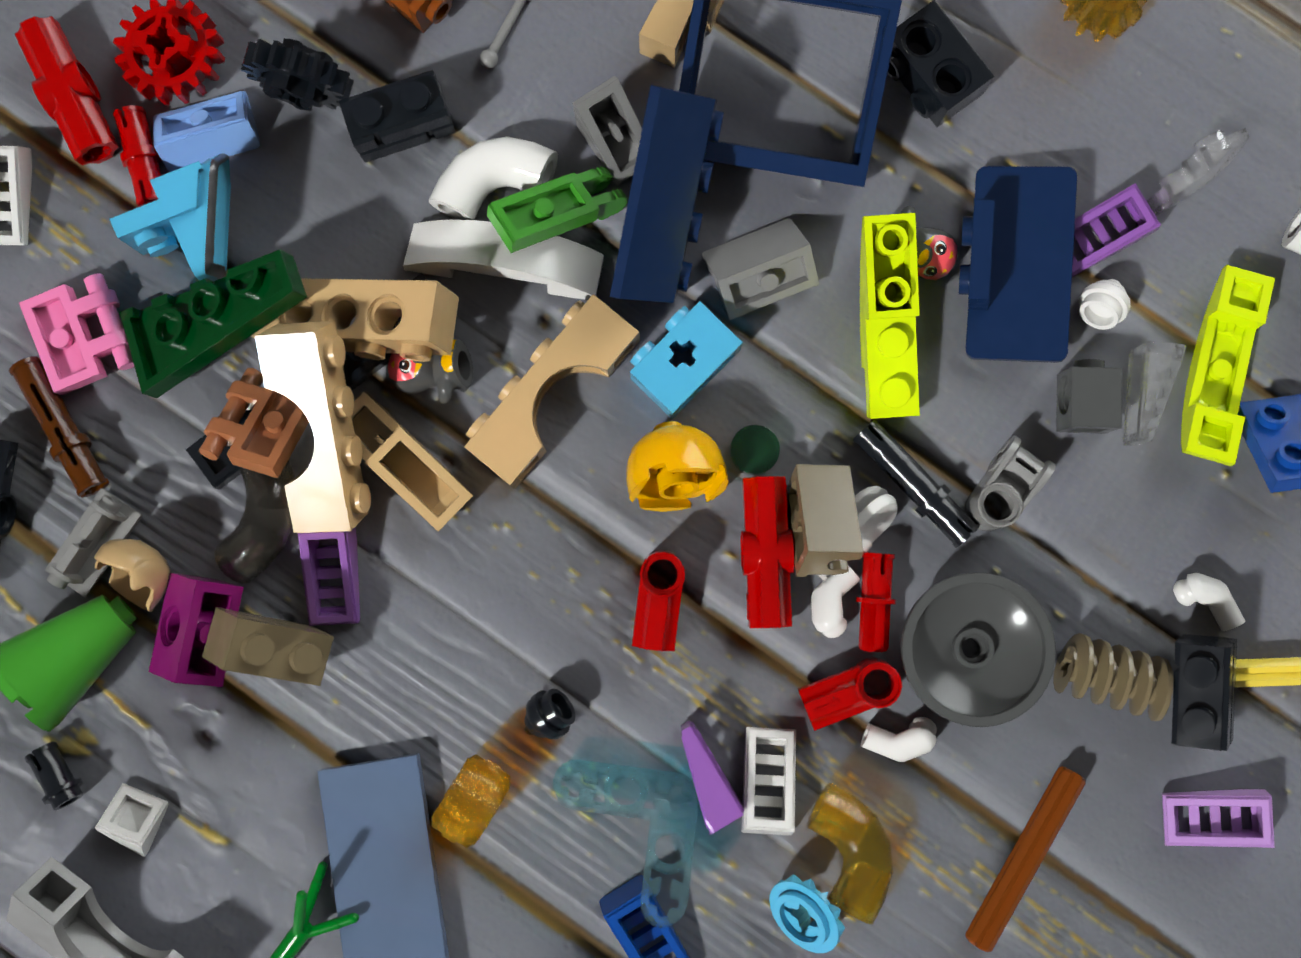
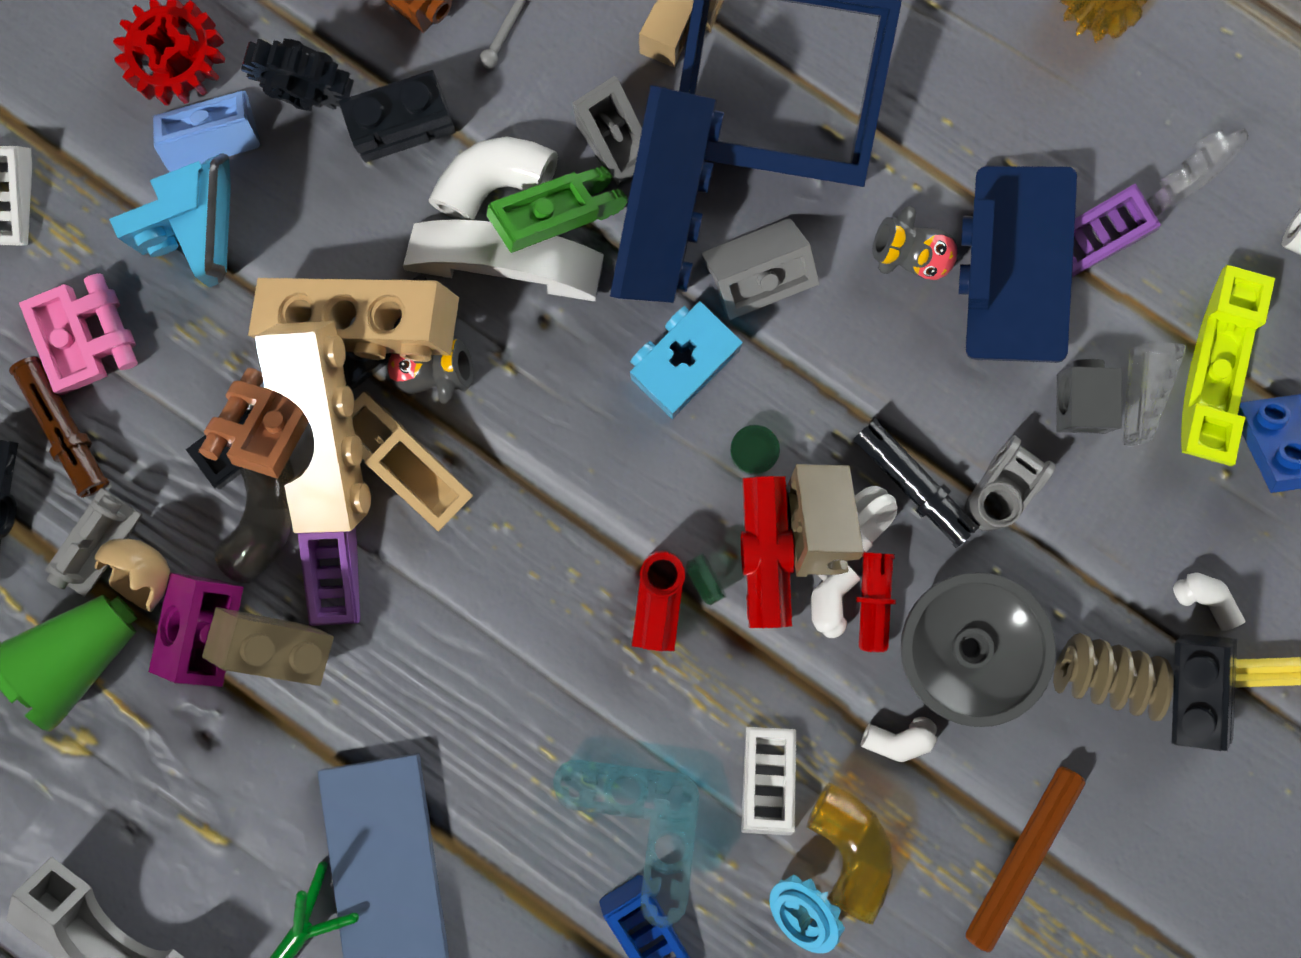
red piece [15,16,119,165] -> none
black pin [24,742,84,811] -> none
white slope [95,783,169,857] -> none
red pin [113,105,162,207] -> none
dark green wing [119,249,307,398] -> none
clear yellow gear [431,755,511,848] -> none
tan arch [464,294,640,489] -> none
black plate [524,689,575,739] -> none
yellow cylinder [626,421,729,512] -> none
medium lavender slope [681,720,744,835] -> none
red piece [797,657,902,731] -> none
neon yellow slope [860,213,920,419] -> none
black brick [887,0,994,128] -> none
white plate [1079,279,1131,330] -> none
lavender slope [1162,789,1275,848] -> none
none -> clear green tile [686,553,726,605]

